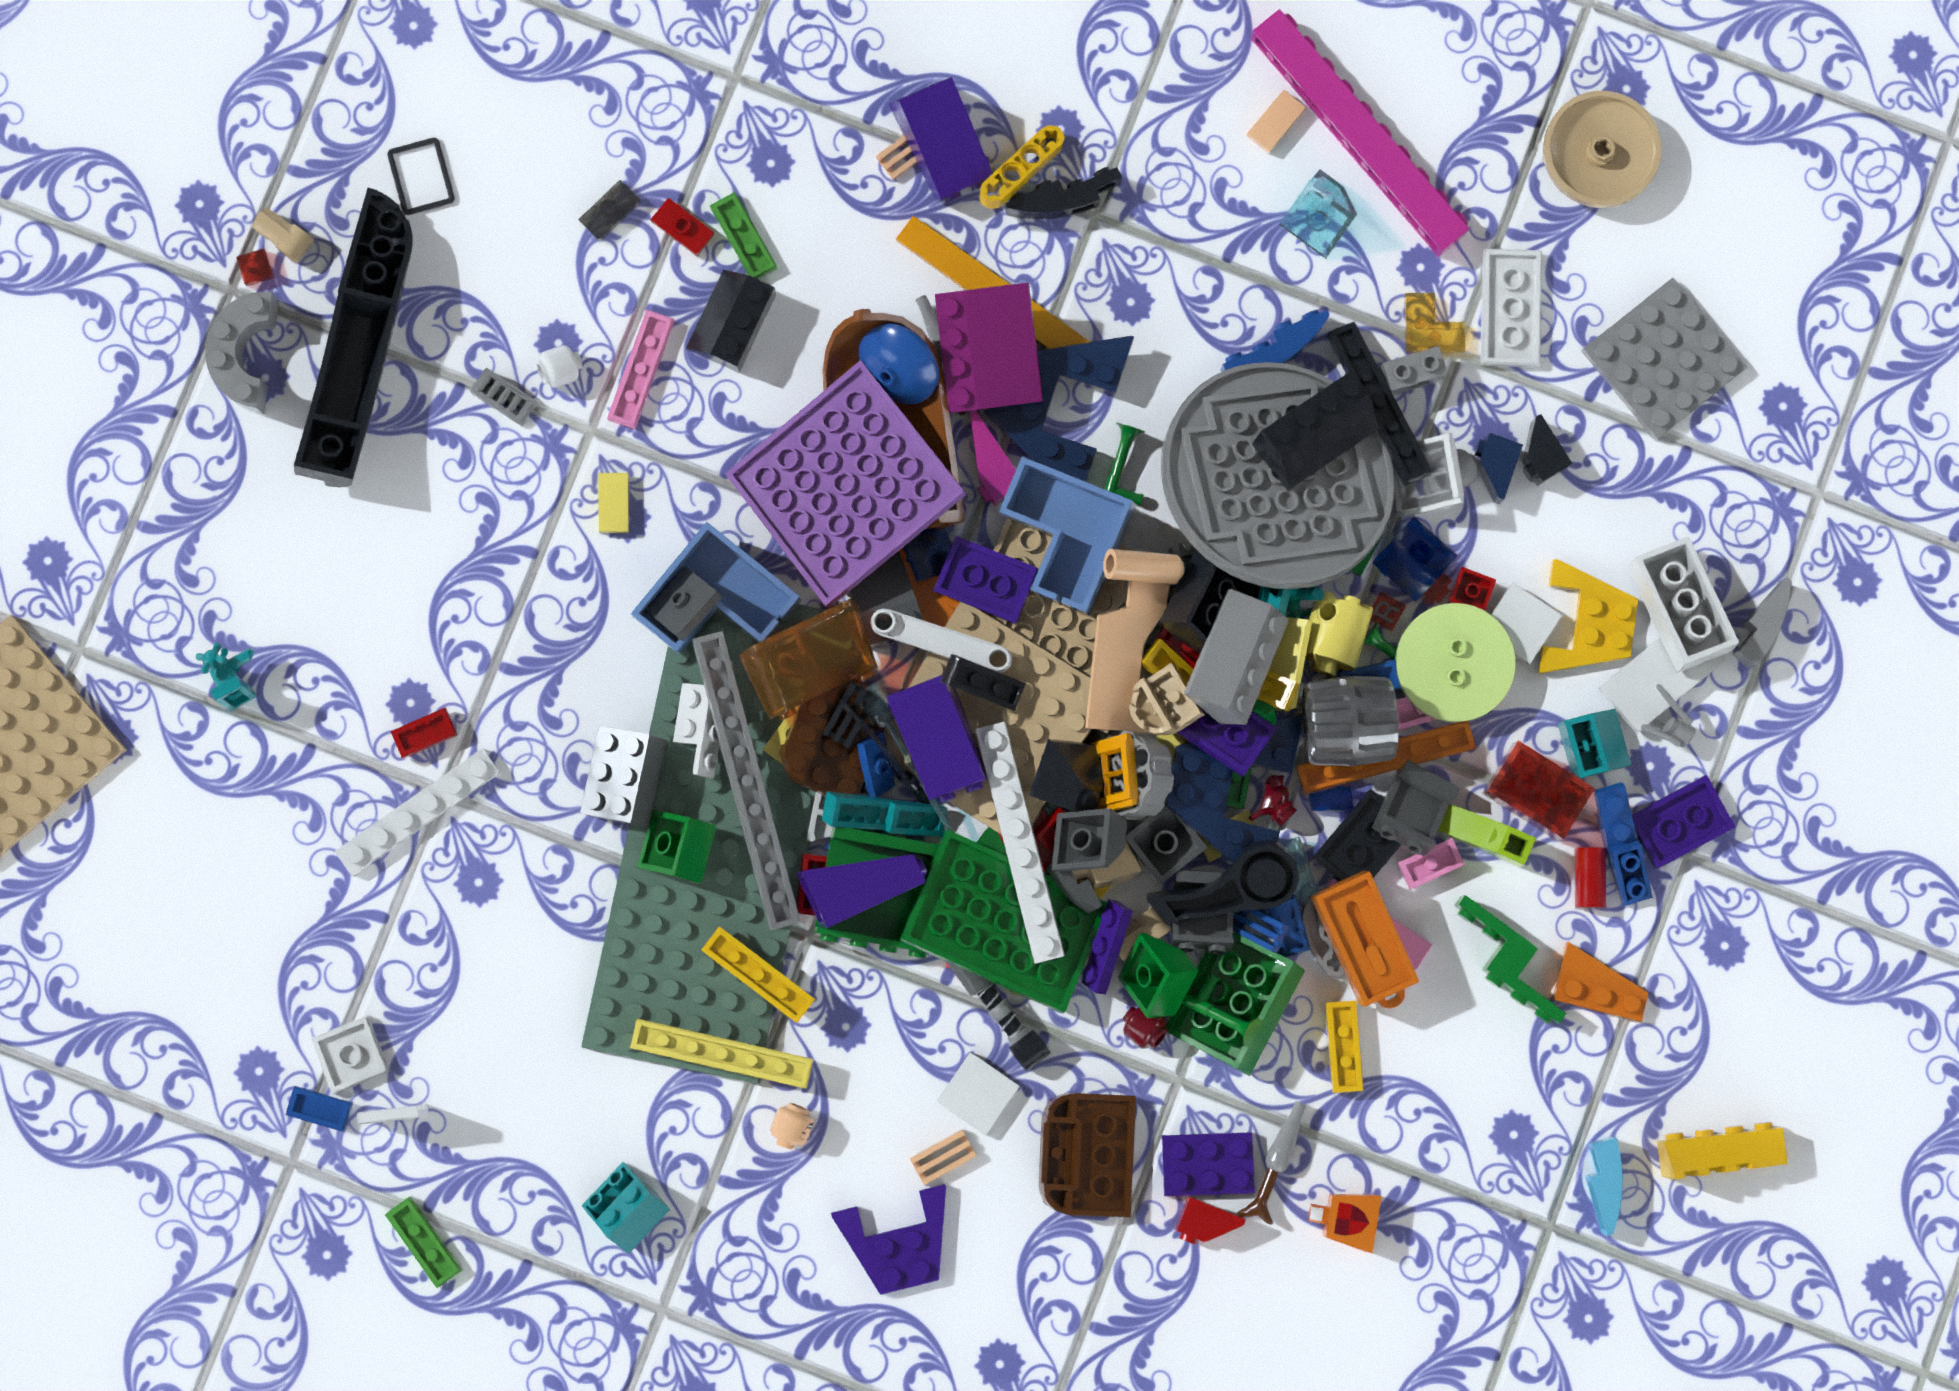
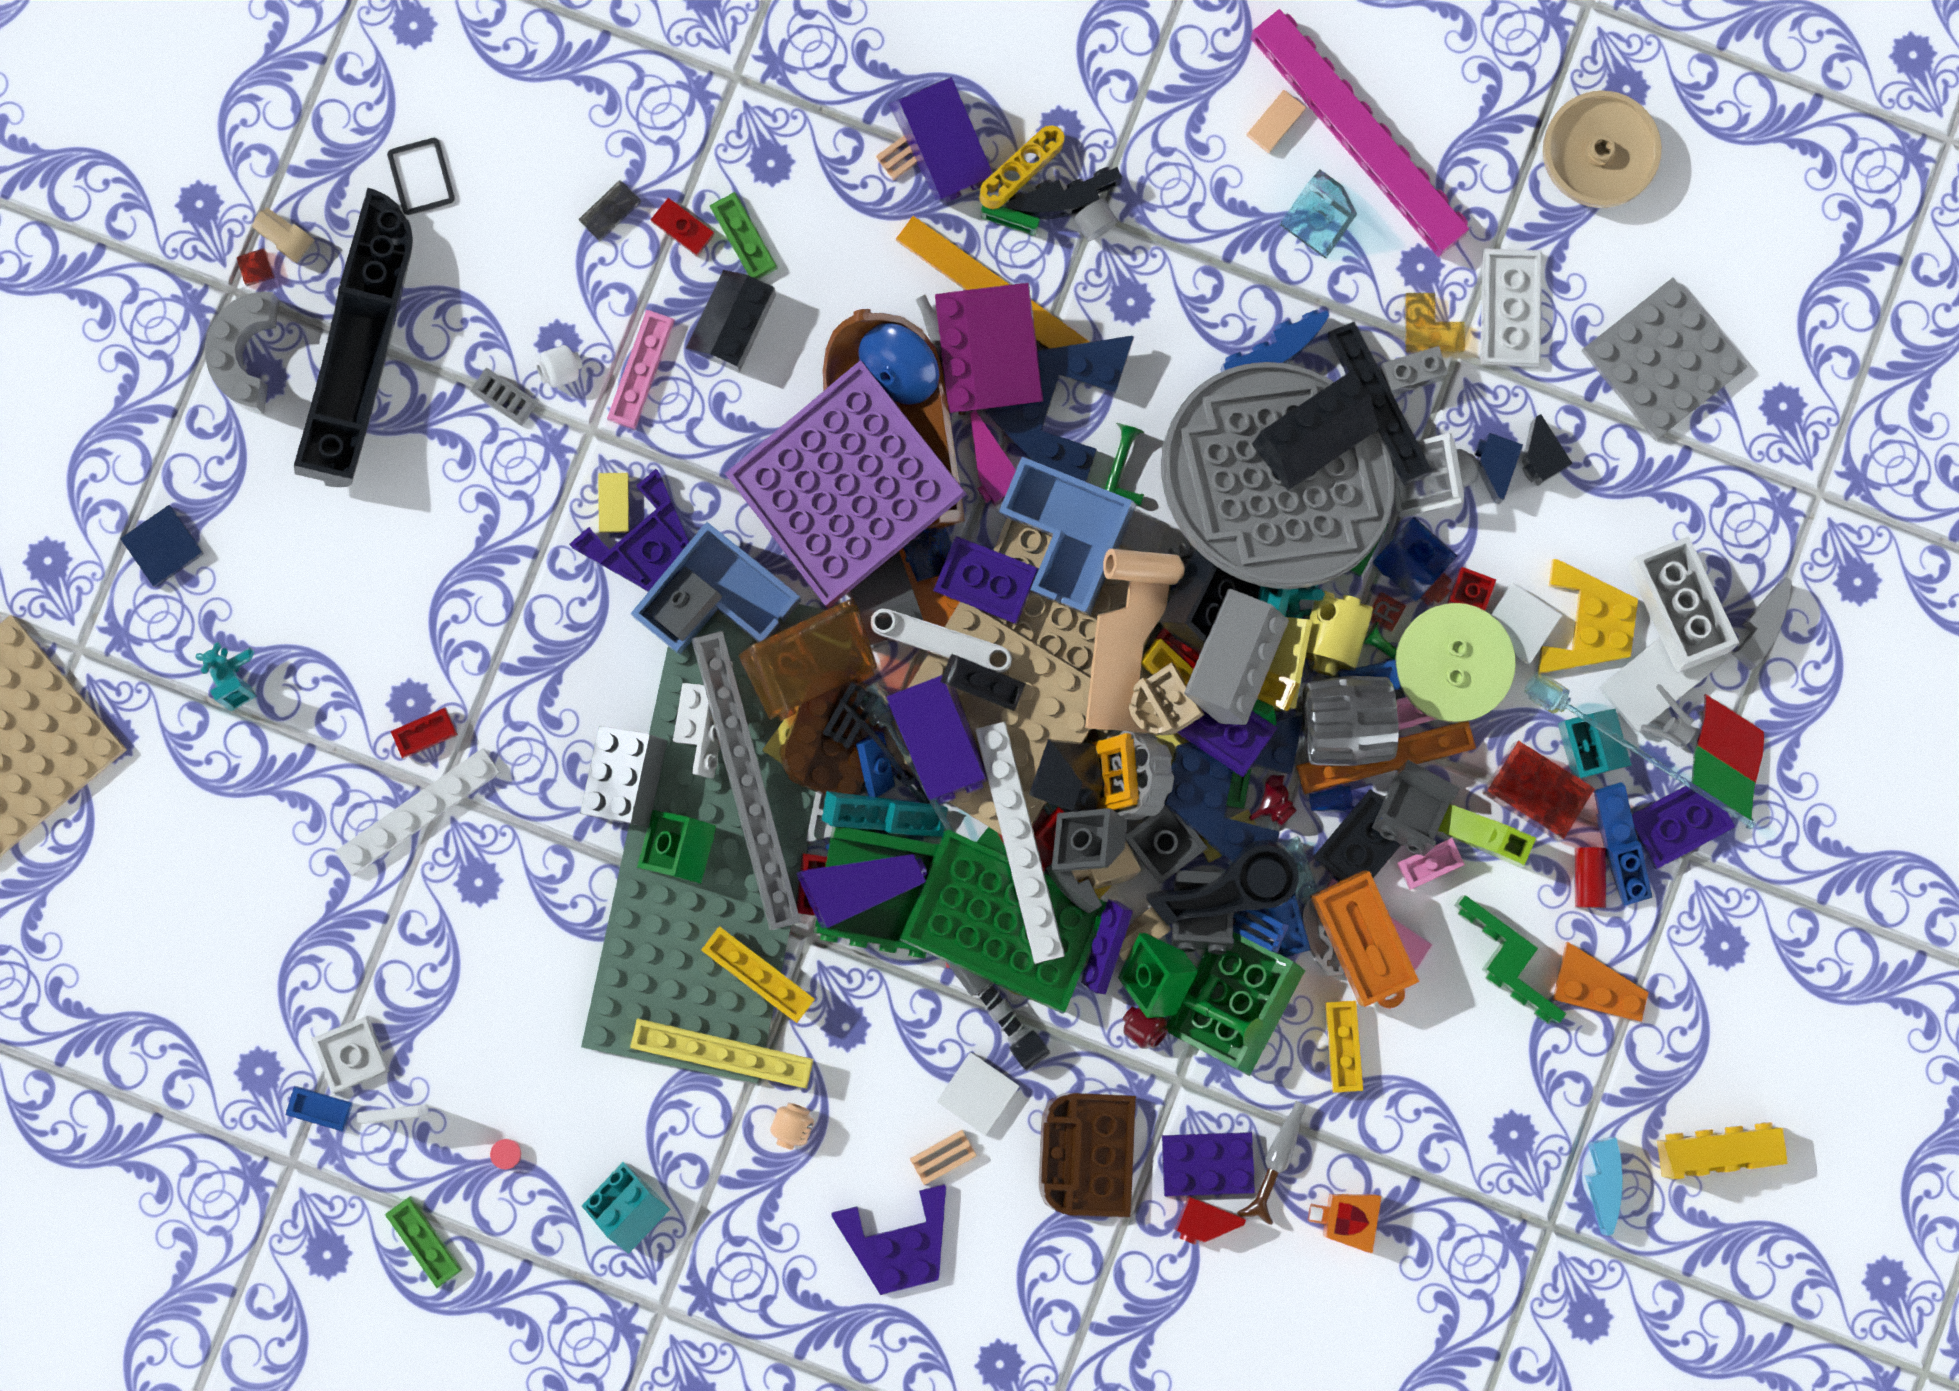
none -> dark blue tile [120,505,205,588]
none -> coral tile [490,1139,522,1169]
none -> dark purple wing [569,469,689,592]
none -> green tile [981,205,1040,236]
none -> light grey piece [1074,199,1118,241]
none -> flag [1524,673,1764,829]

